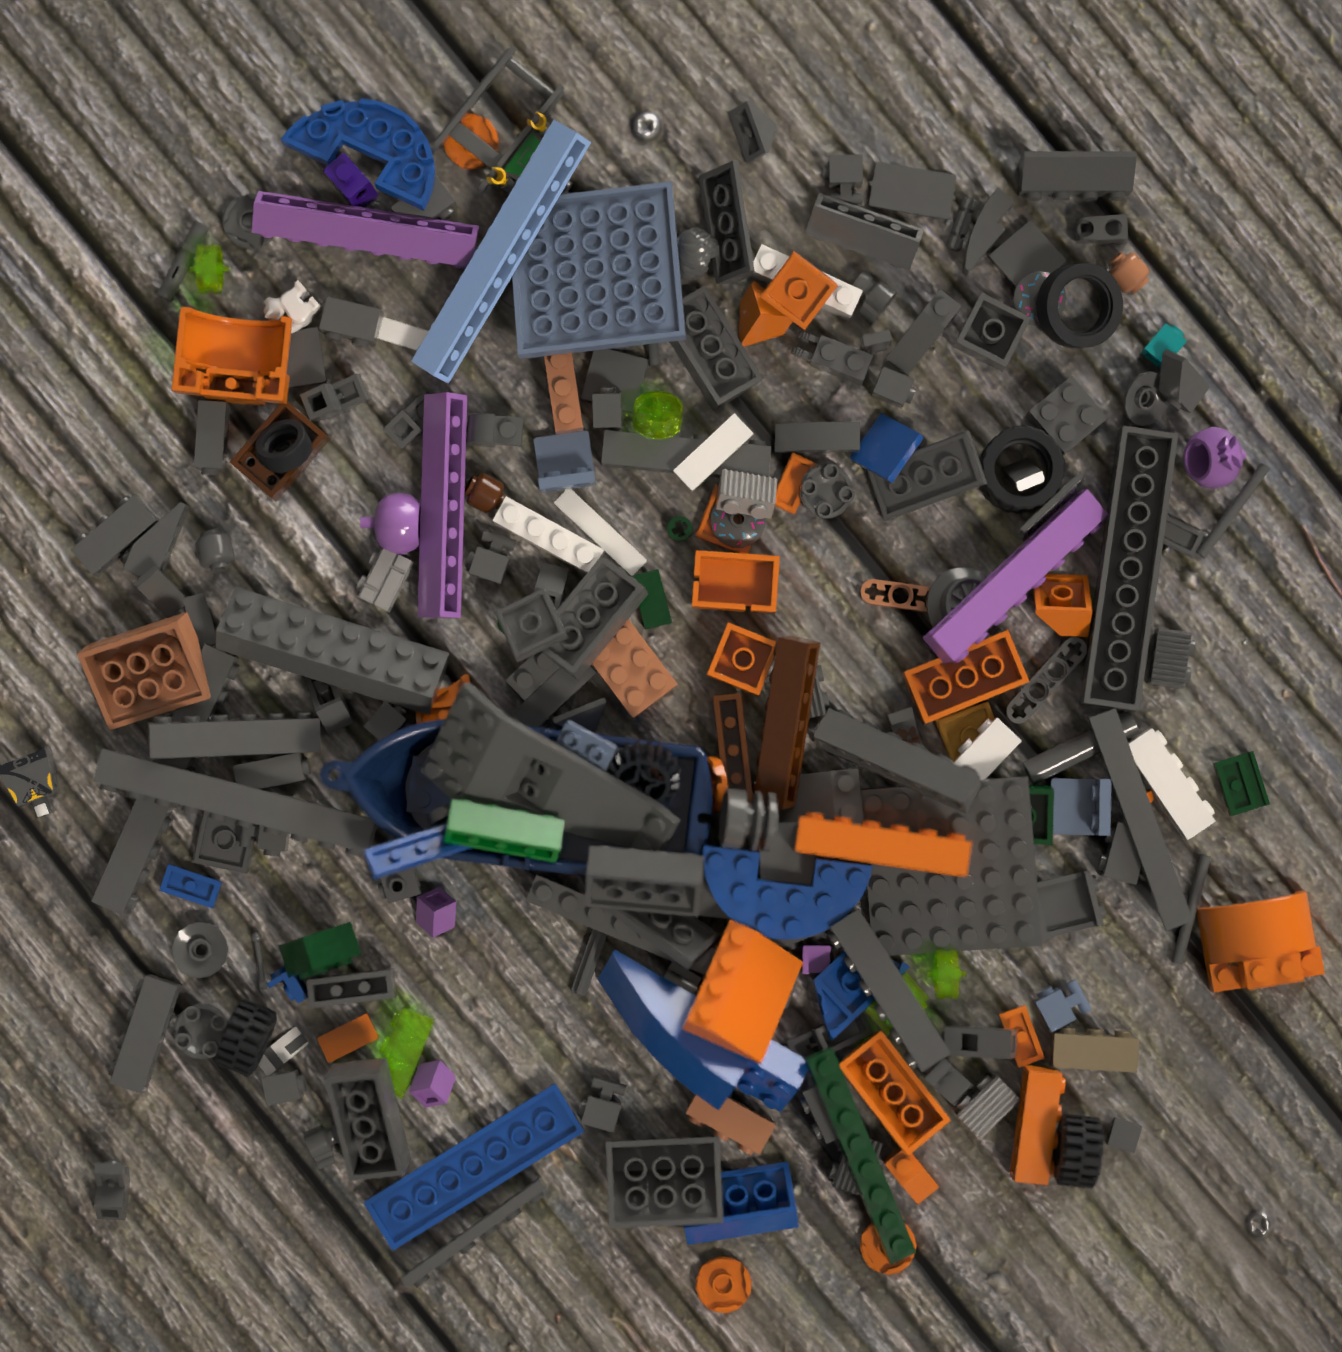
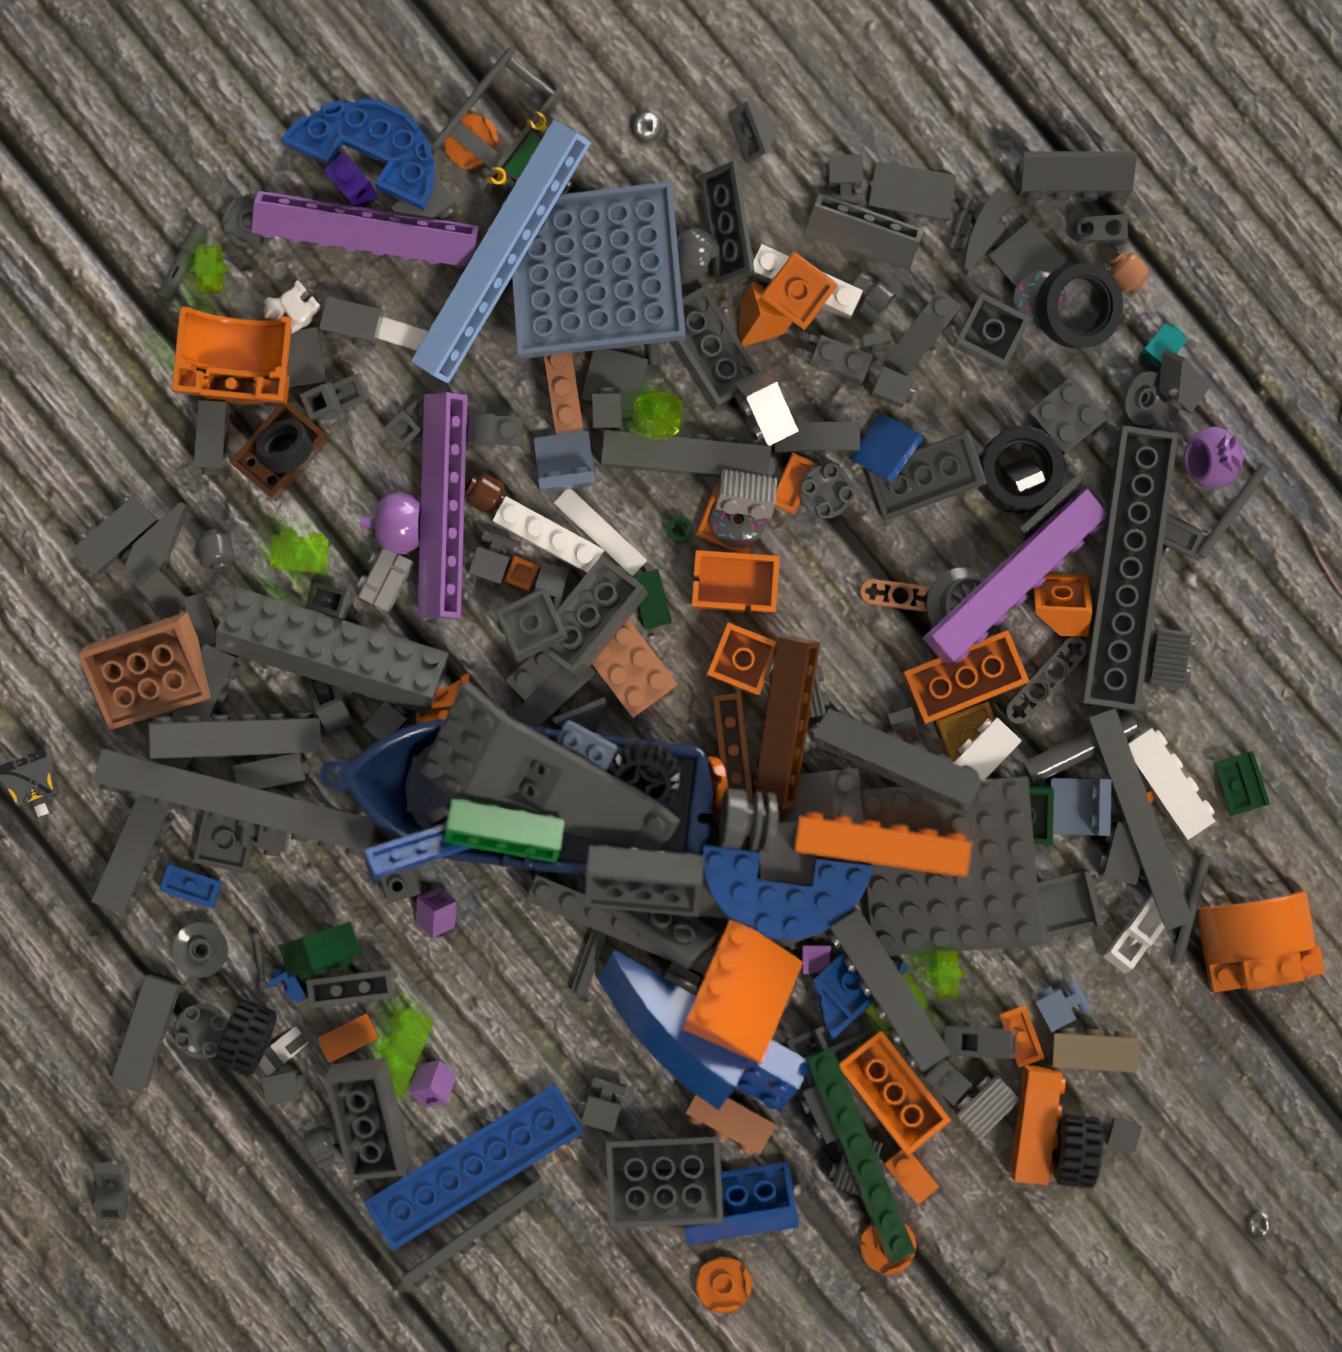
white tile [673,413,754,492] -> none
none -> clear neon green brick [270,530,332,575]
none -> dark grey slope [305,582,355,621]
none -> orange tile [504,556,540,592]
none -> brick [734,369,798,446]
none -> white slope [1103,894,1164,974]

